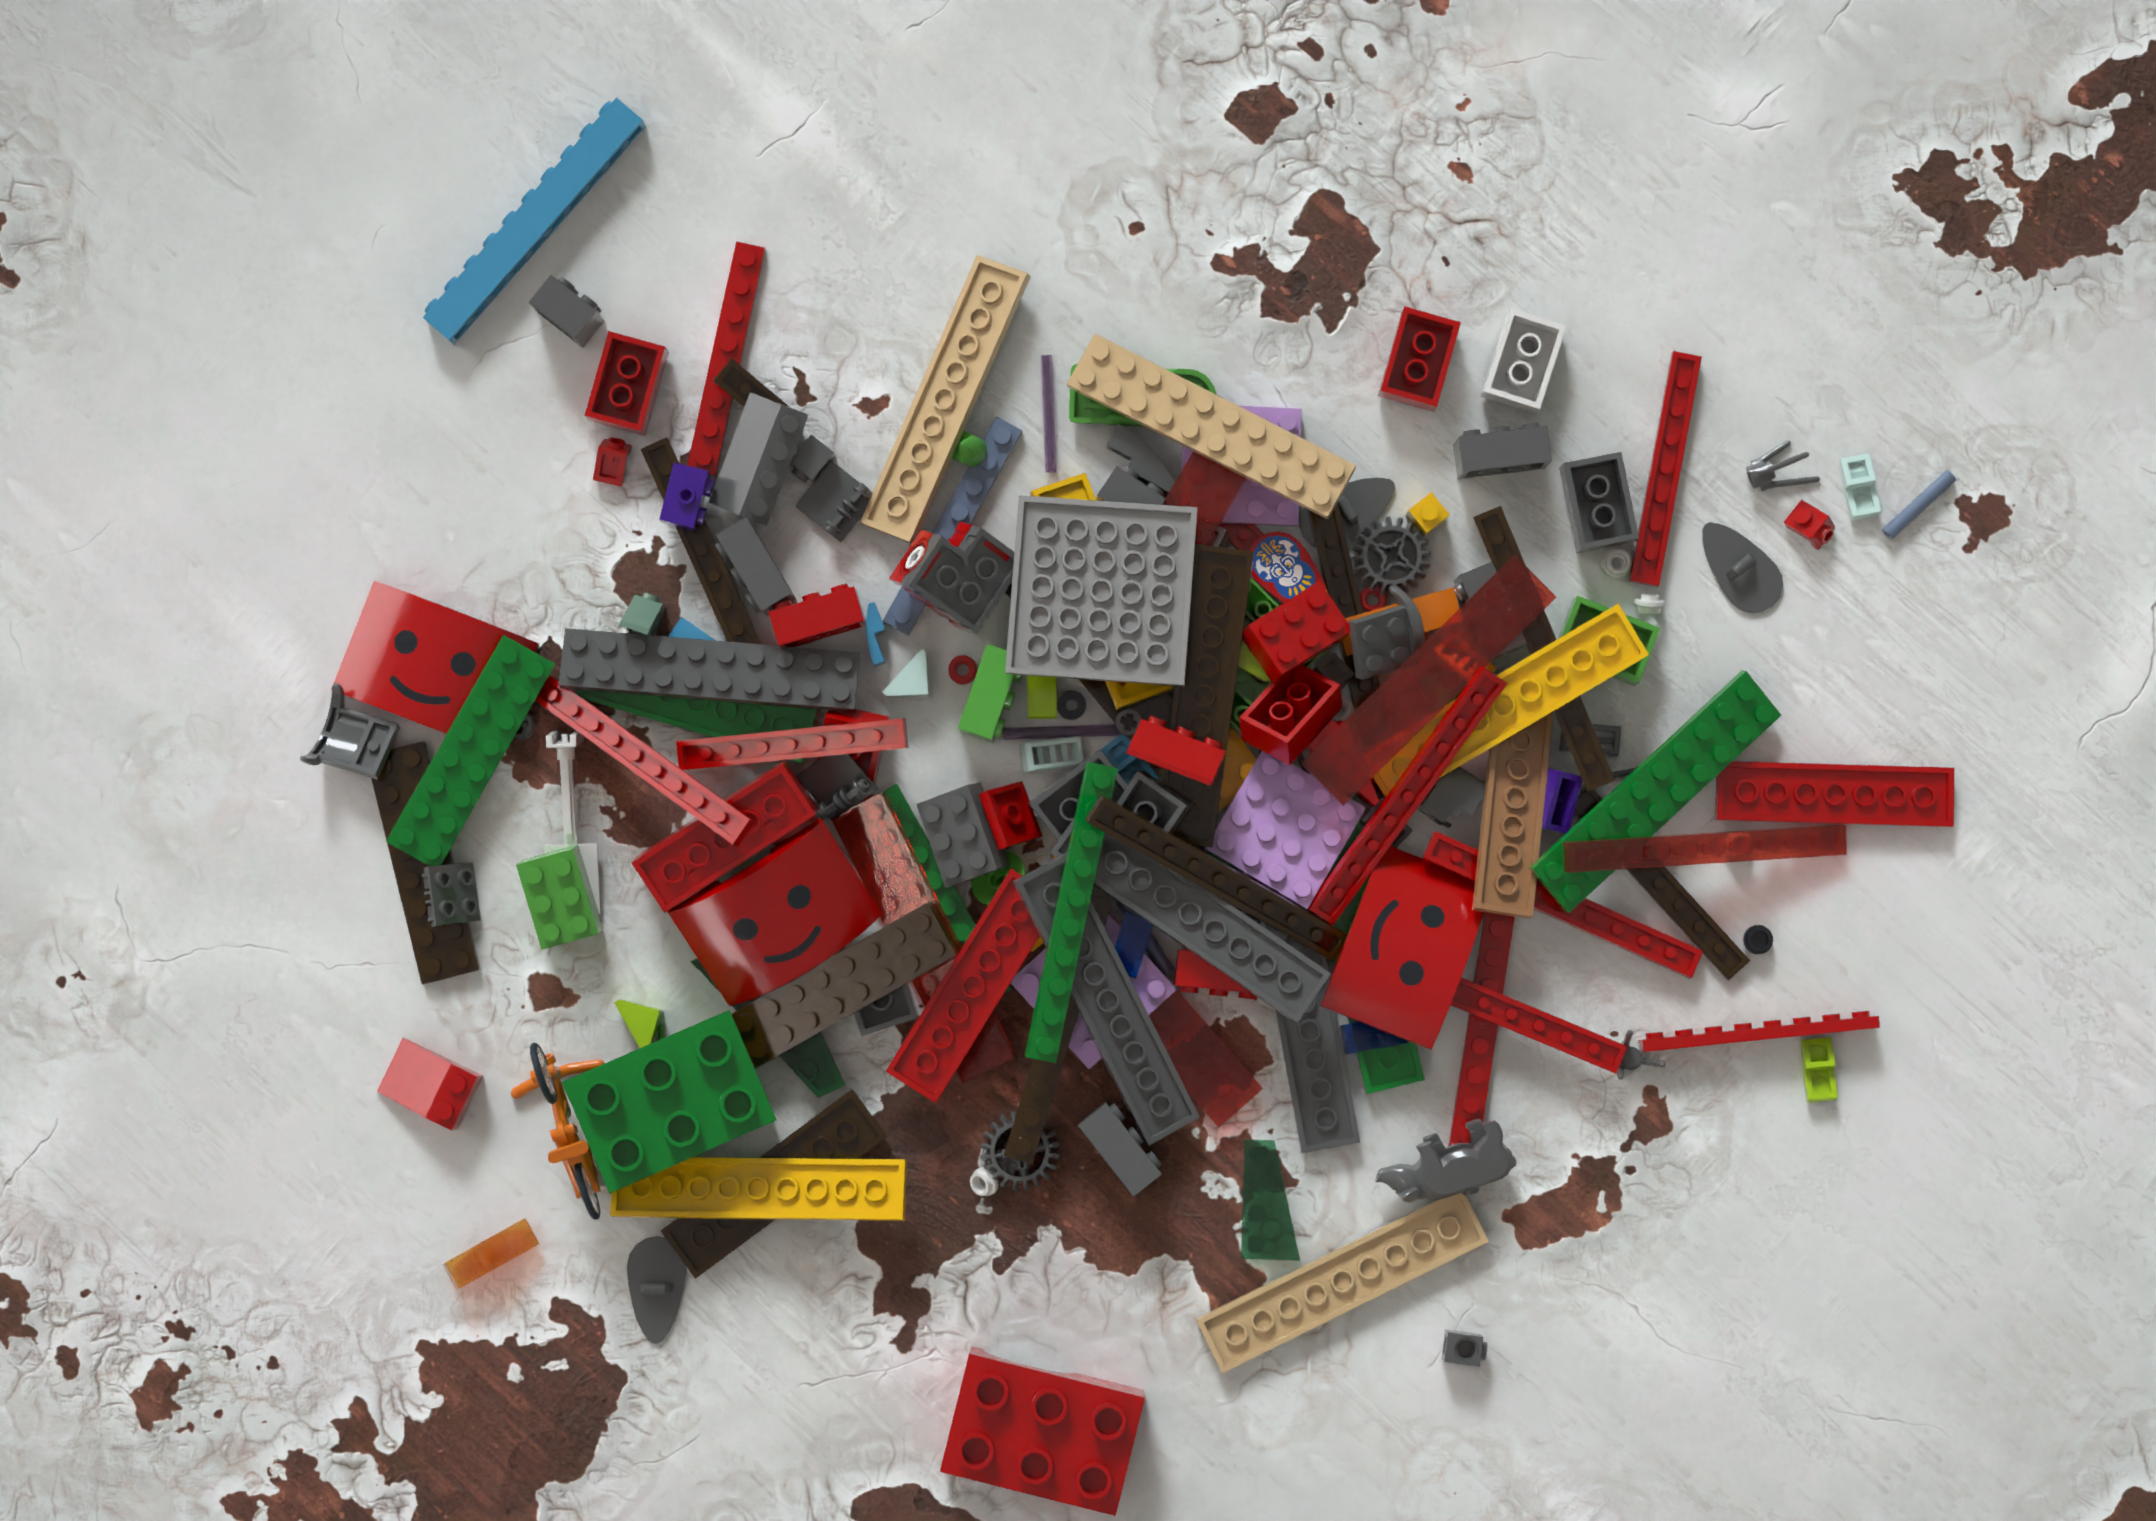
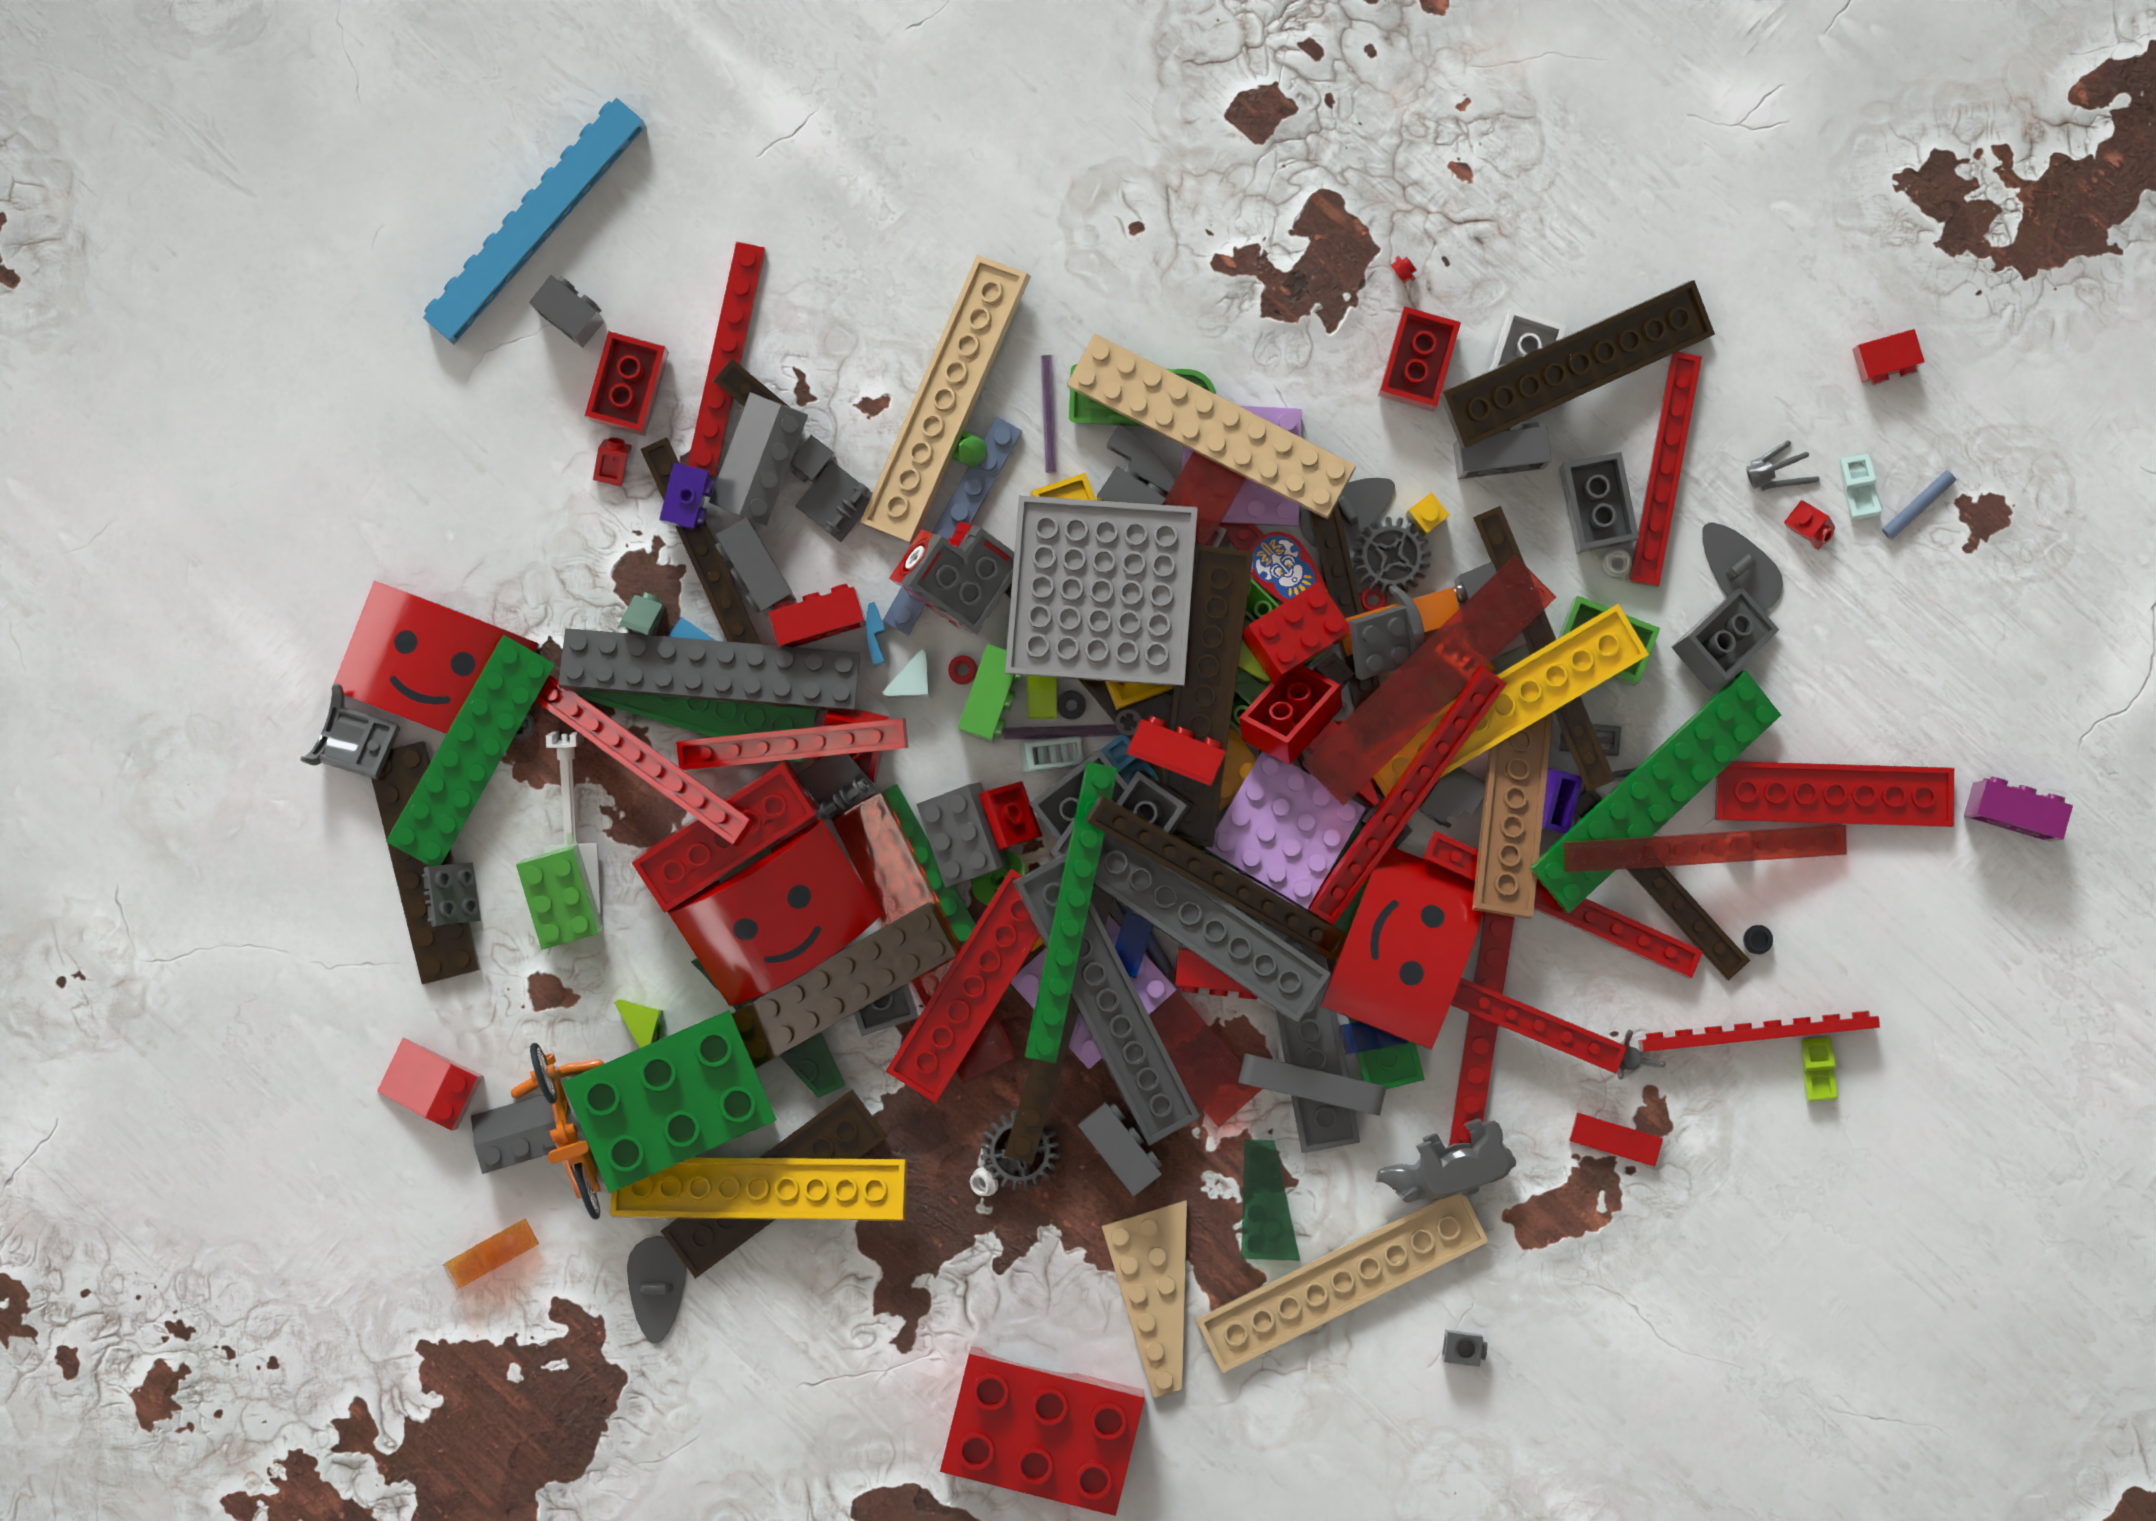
white plate [1635,593,1665,614] -> none
none -> dark grey slope [471,1094,557,1174]
none -> tan wing [1102,1200,1187,1398]
none -> dark grey beam [1238,1053,1387,1116]
none -> red plate [1391,255,1417,283]
none -> dark brown plate [1439,280,1715,448]
none -> red tile [1568,1112,1663,1167]
none -> dark grey slope [1671,586,1779,692]
none -> red brick [1852,329,1925,385]
none -> magenta brick [1963,776,2073,842]

